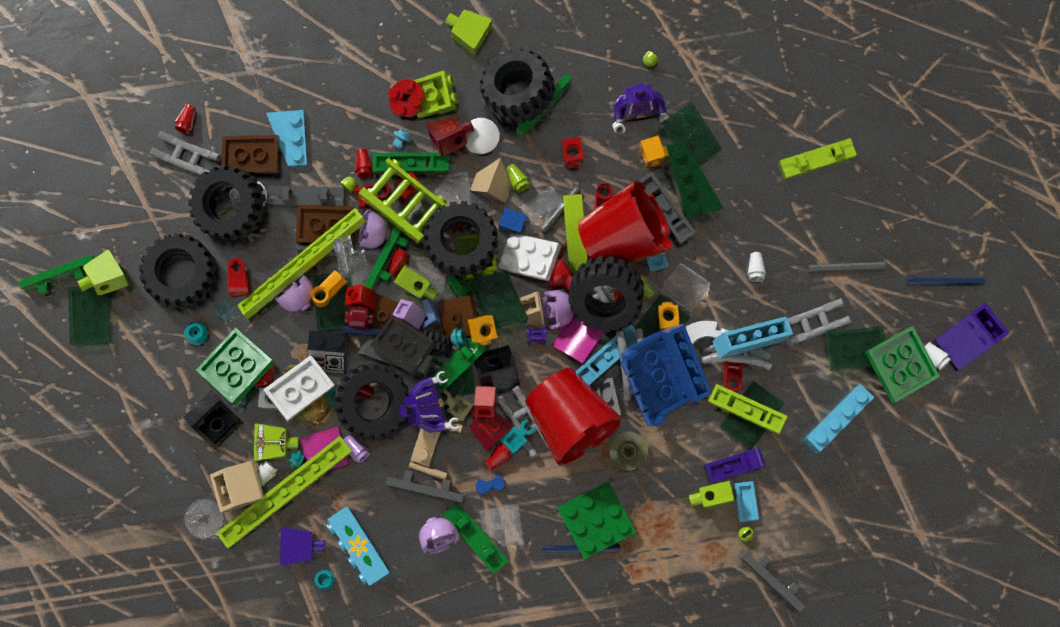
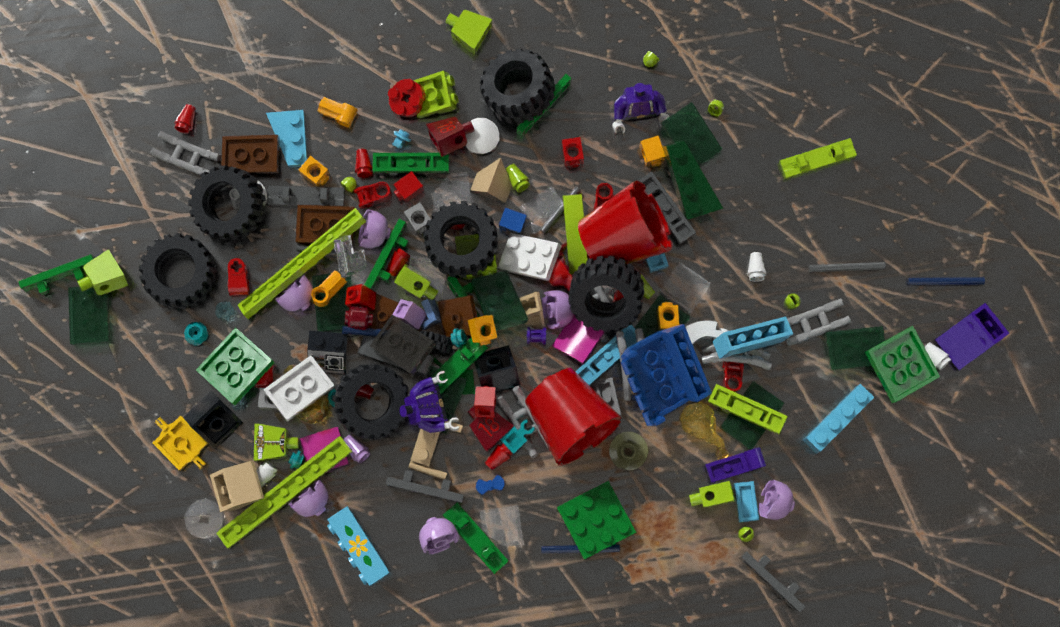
dark purple torso [280,527,326,566] -> none
teal plate [315,570,335,590] -> none
lime fence [359,158,448,244] -> none
olive plate [442,390,473,421] -> none
none -> yellow plate [153,416,208,471]
none -> lavender cylinder [289,479,329,517]
none -> light orange brick [299,156,330,187]
none -> light orange piece [317,97,358,128]
none -> clear yellow hair [681,402,729,459]
none -> lime hinge [708,99,724,116]
none -> lavender cylinder [758,480,795,520]
none -> lime hinge [785,293,801,309]

